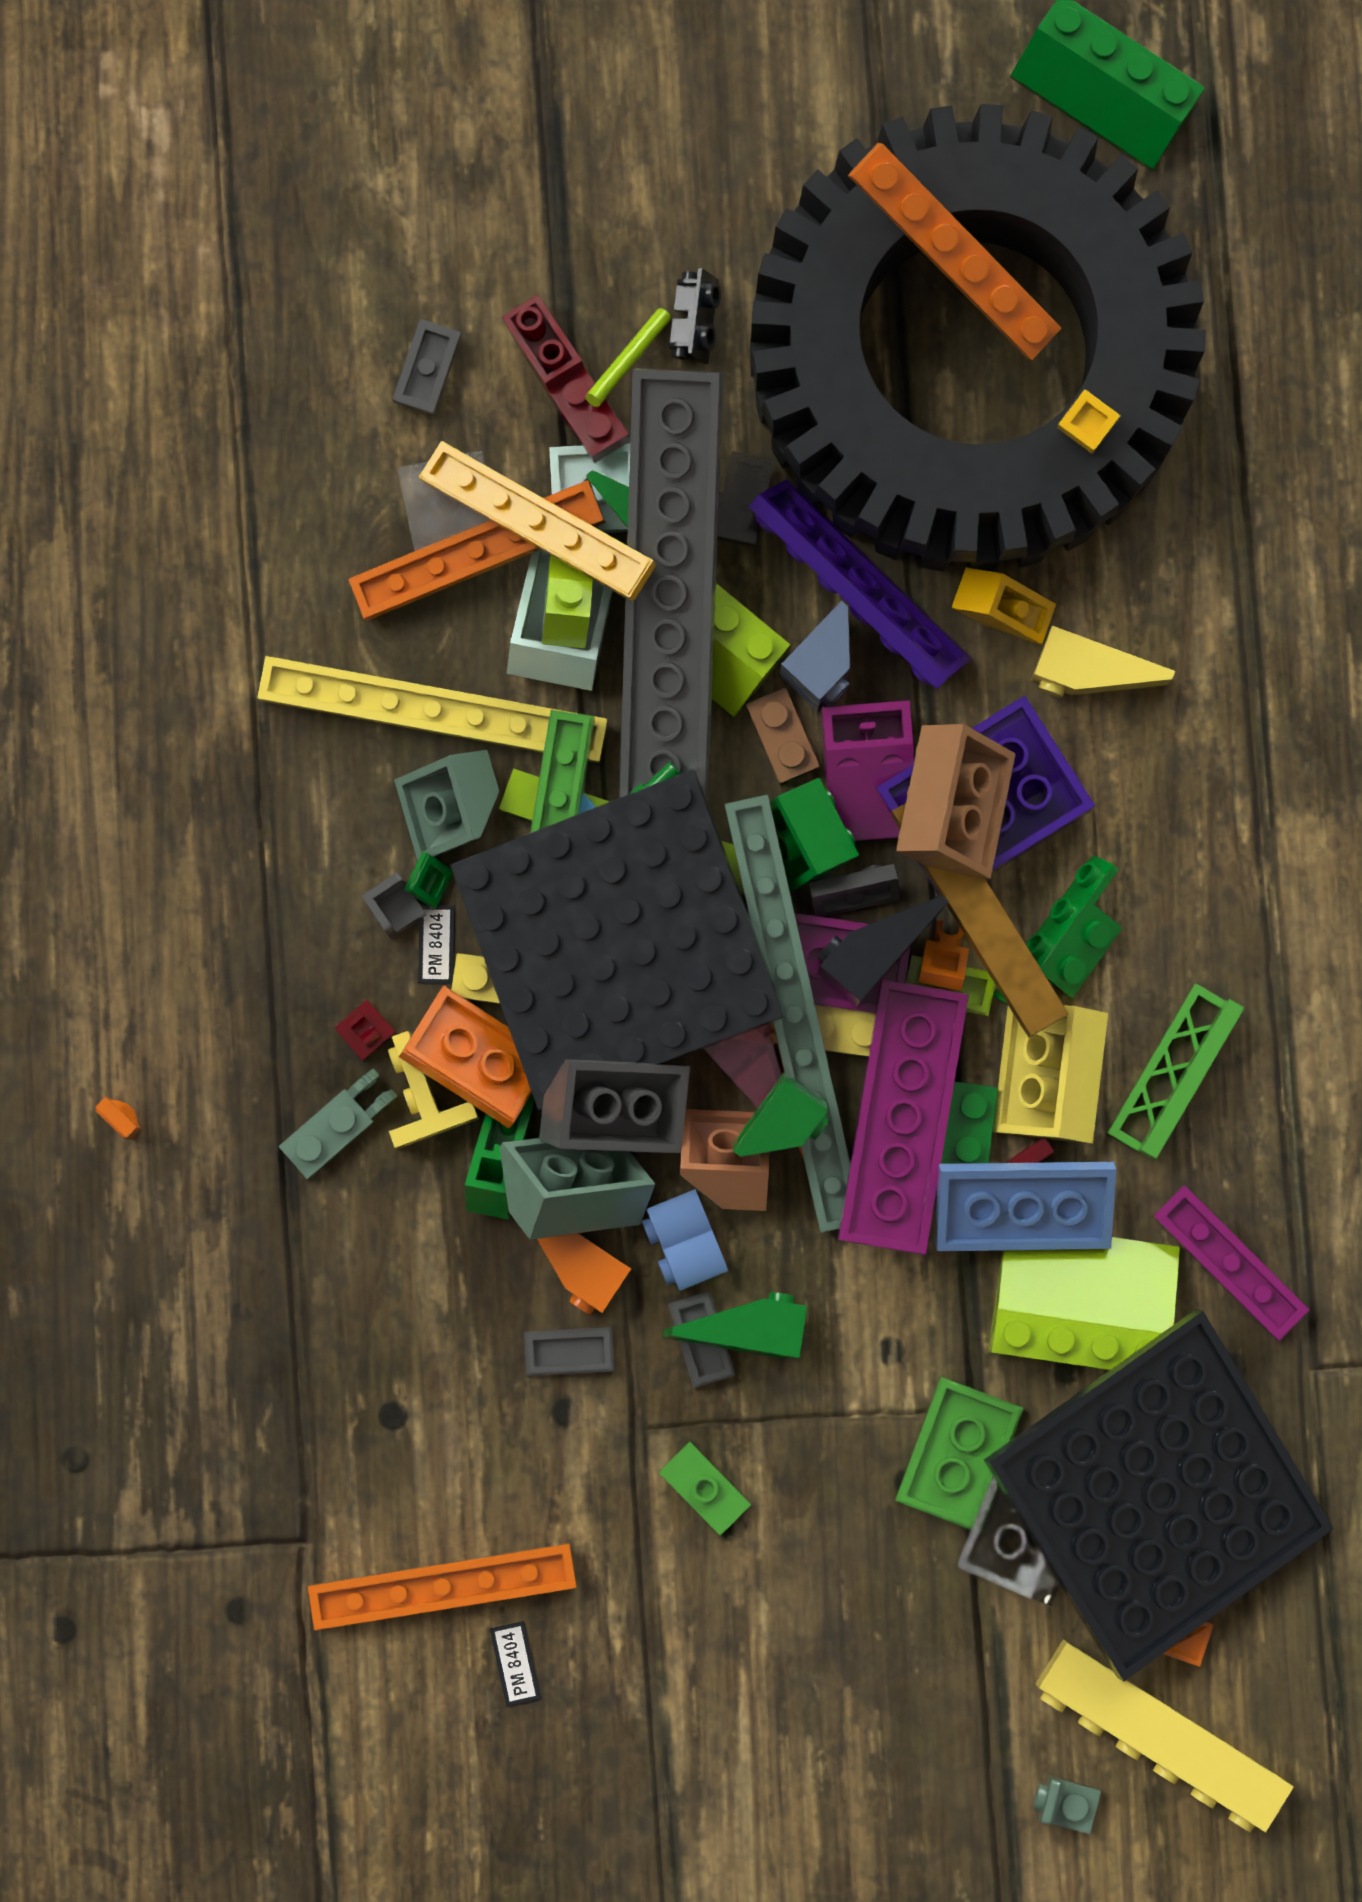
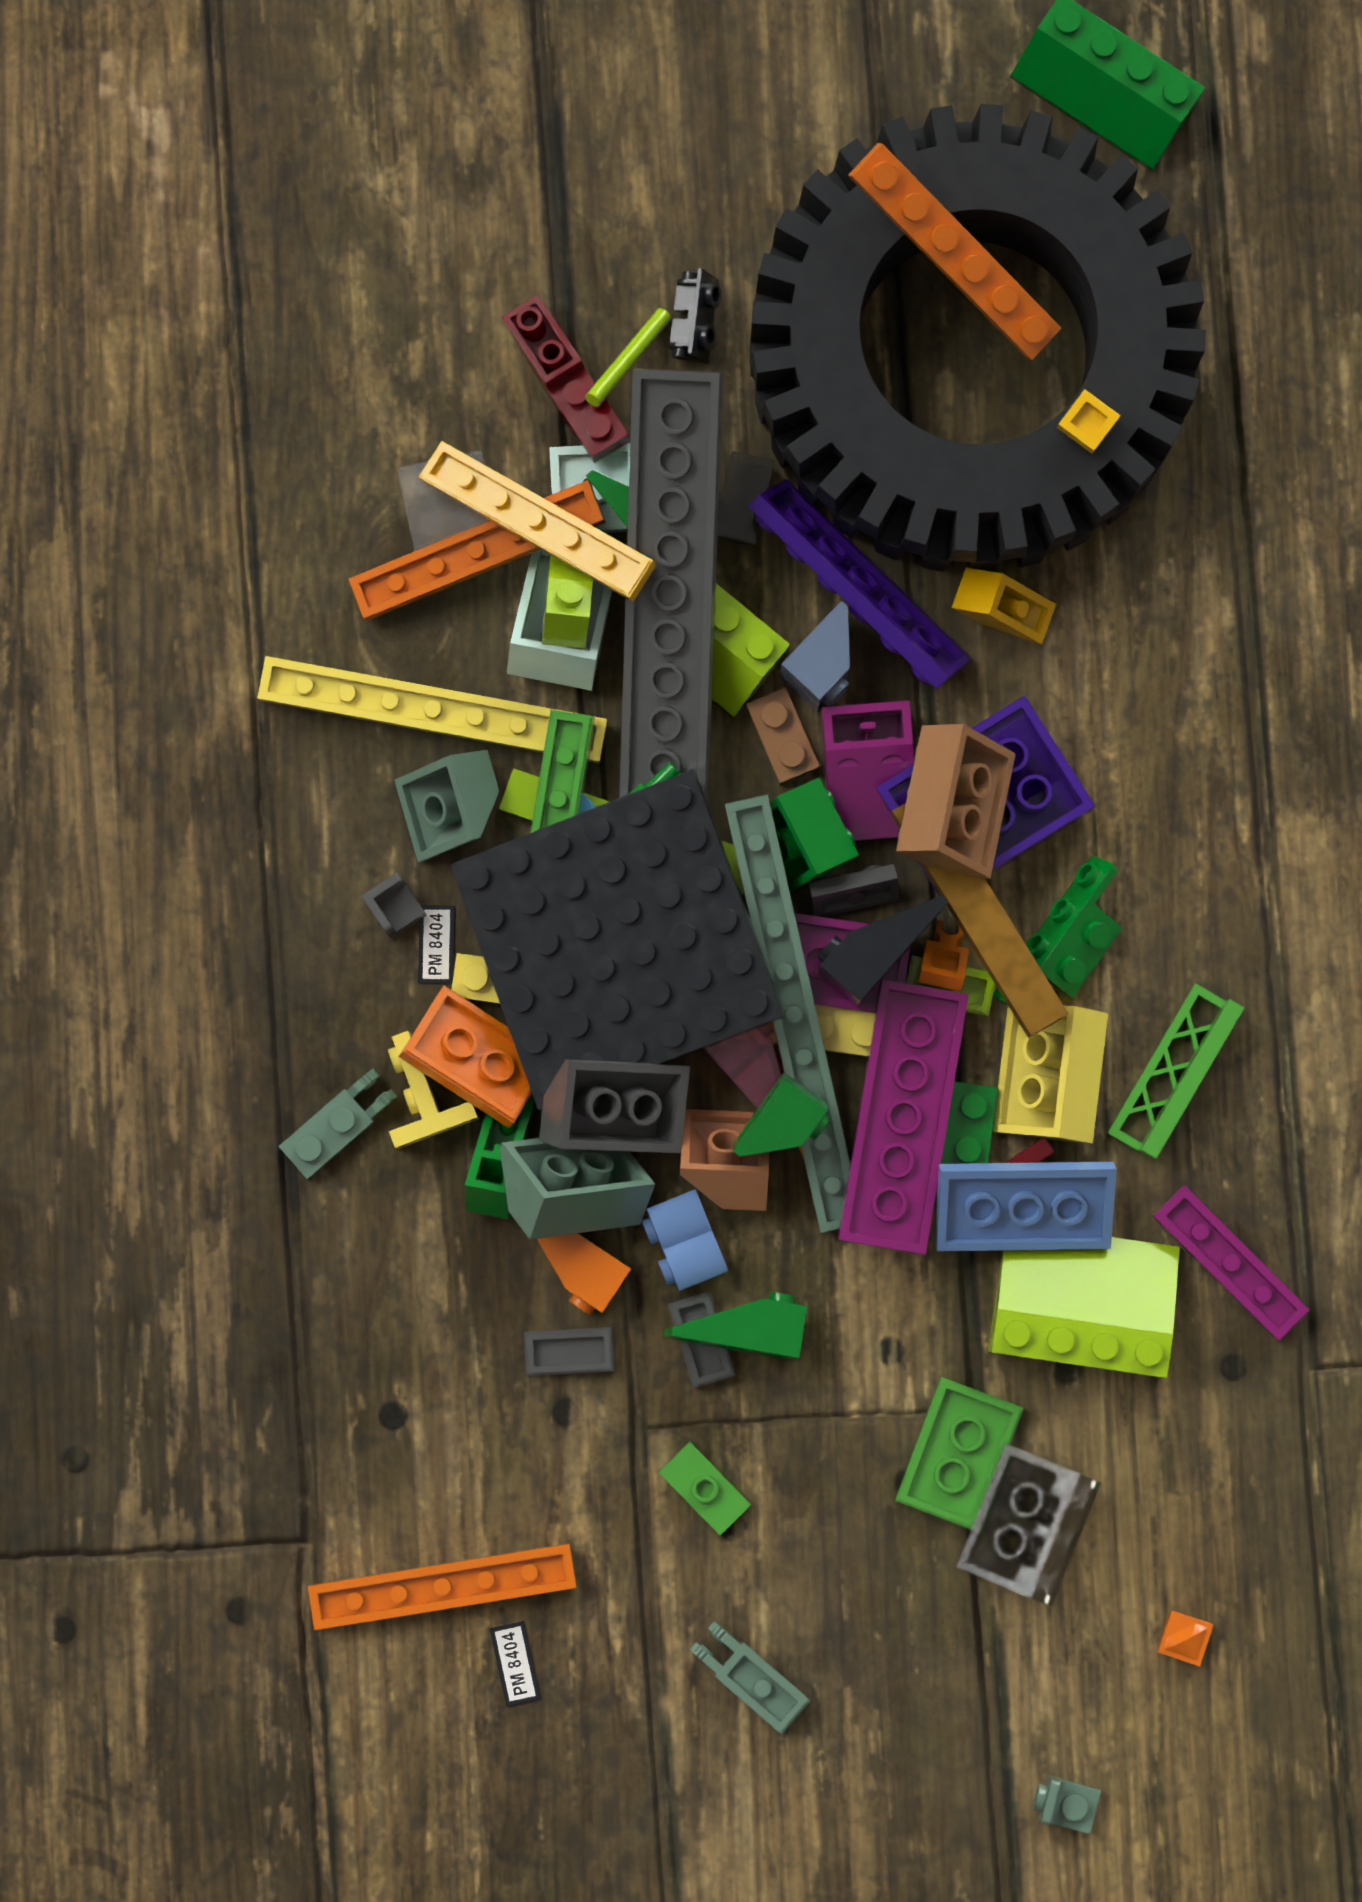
orange tile [95,1097,142,1140] -> none
dark red tile [334,999,396,1062] -> none
dark grey plate [392,319,462,416] -> none
green slope [404,851,453,909] -> none
black plate [984,1309,1334,1681] -> none
light yellow slope [1031,626,1175,698] -> none
light yellow brick [1036,1639,1294,1833] -> none
none -> sand green hinge [690,1621,810,1735]

